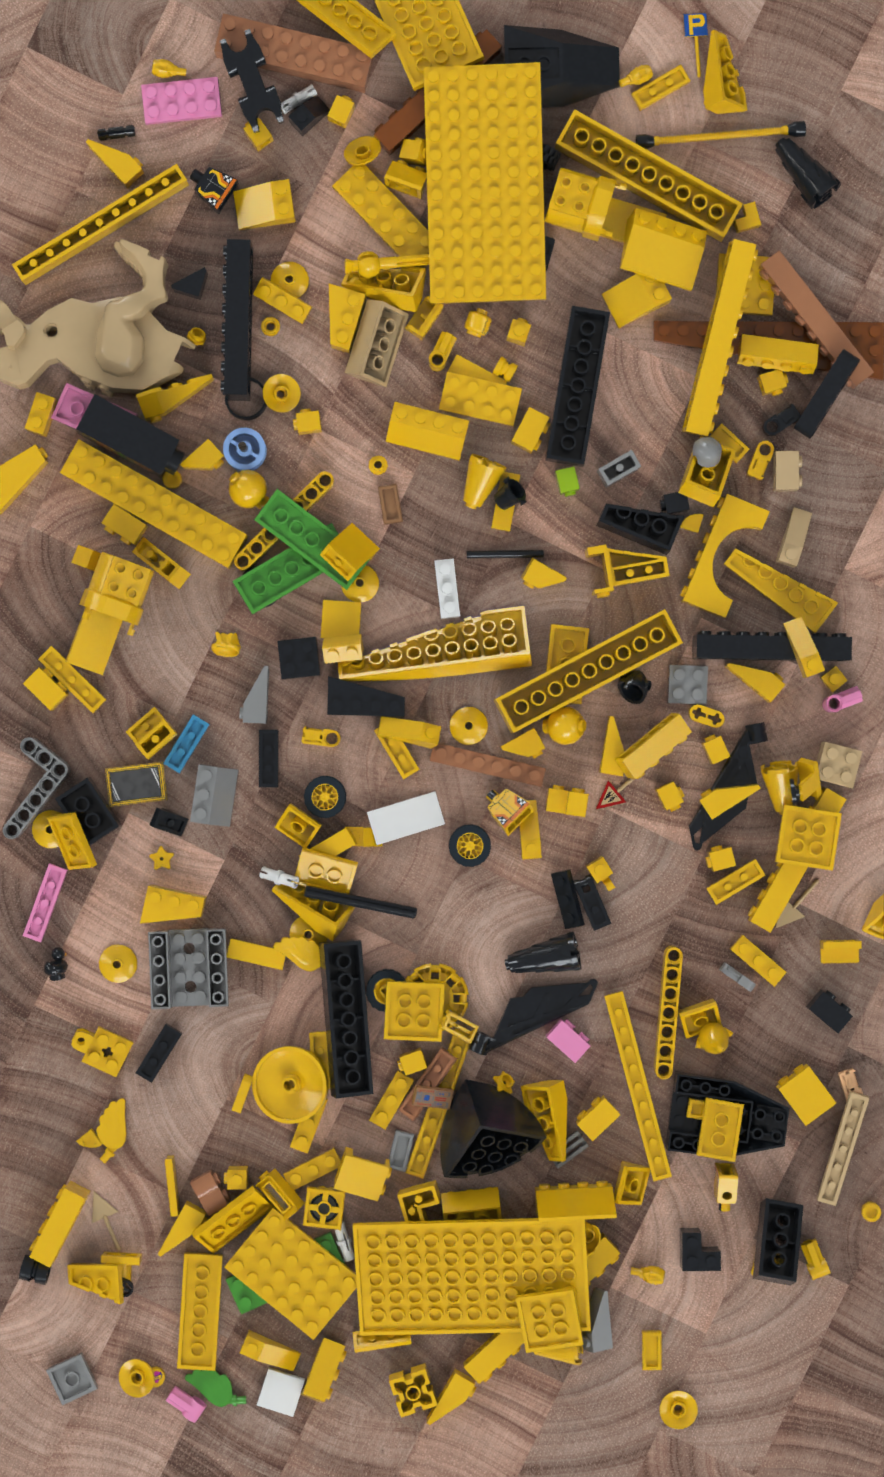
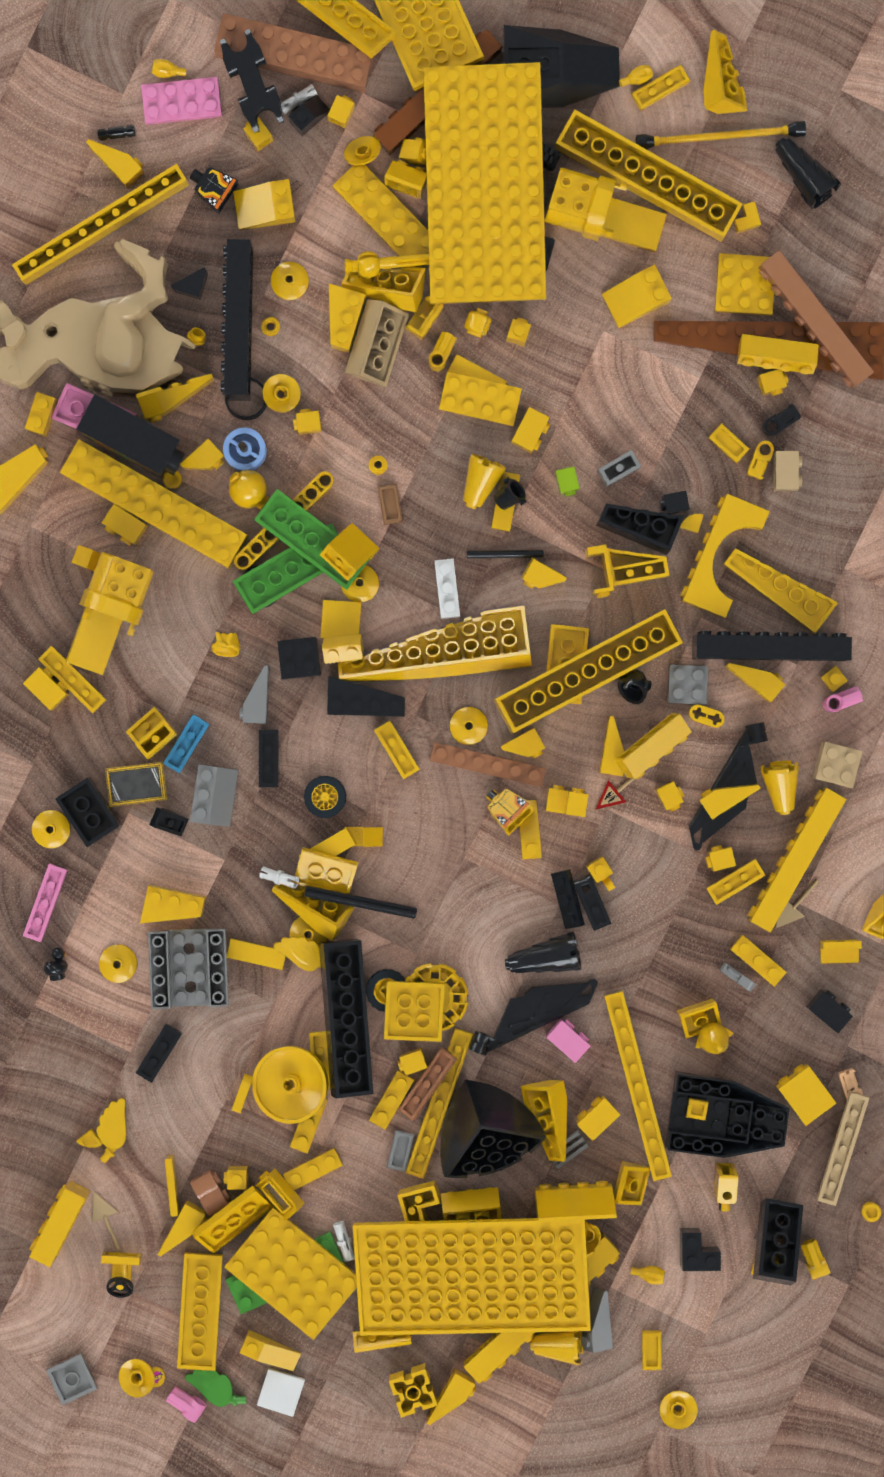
light grey beam [3,737,71,839] -> none
black wheel [19,1255,52,1285] -> none
yellow tile [47,812,97,870] -> none
yellow wing [67,1263,124,1304] -> none
yellow plate [71,1026,133,1077] -> none
yellow slope [132,537,191,589] -> none
yellow plate [149,846,174,870] -> none
yellow plate [253,277,312,324] -> none
yellow slope [274,803,323,848] -> none
yellow wedge [300,1338,347,1403] -> none
yellow piece [301,726,341,747] -> none
yellow piece [303,1186,346,1230] -> none
yellow panel [334,1147,392,1202] -> none
white sticker [367,791,445,845] -> none
yellow slope [377,716,441,749] -> none
yellow slope [385,402,469,461] -> none
medium nougat tile [412,1085,454,1109] -> none
yellow tile [438,1010,479,1044] -> none
black wheel [449,824,491,867] -> none
yellow wheel [493,356,518,382] -> none
yellow plate [493,1071,515,1094] -> none
yellow plate [516,1287,584,1353] -> none
yellow brick [542,707,586,745] -> none
black brick [545,306,610,467] -> none
yellow slope [620,208,707,291] -> none
yellow beam [654,946,683,1079] -> none
yellow brick [678,436,736,507] -> none
yellow brick [681,239,758,437] -> none
piece [683,13,708,78] -> none
light grey hair [692,437,722,468] -> none
yellow tile [696,1098,744,1162] -> none
yellow brick [701,734,730,765] -> none
tan slope [775,507,812,568] -> none
yellow plate [775,804,842,871] -> none
yellow slope [783,617,825,678] -> none
yellow piece [790,758,822,806] -> none
black beam [794,349,860,439] -> none

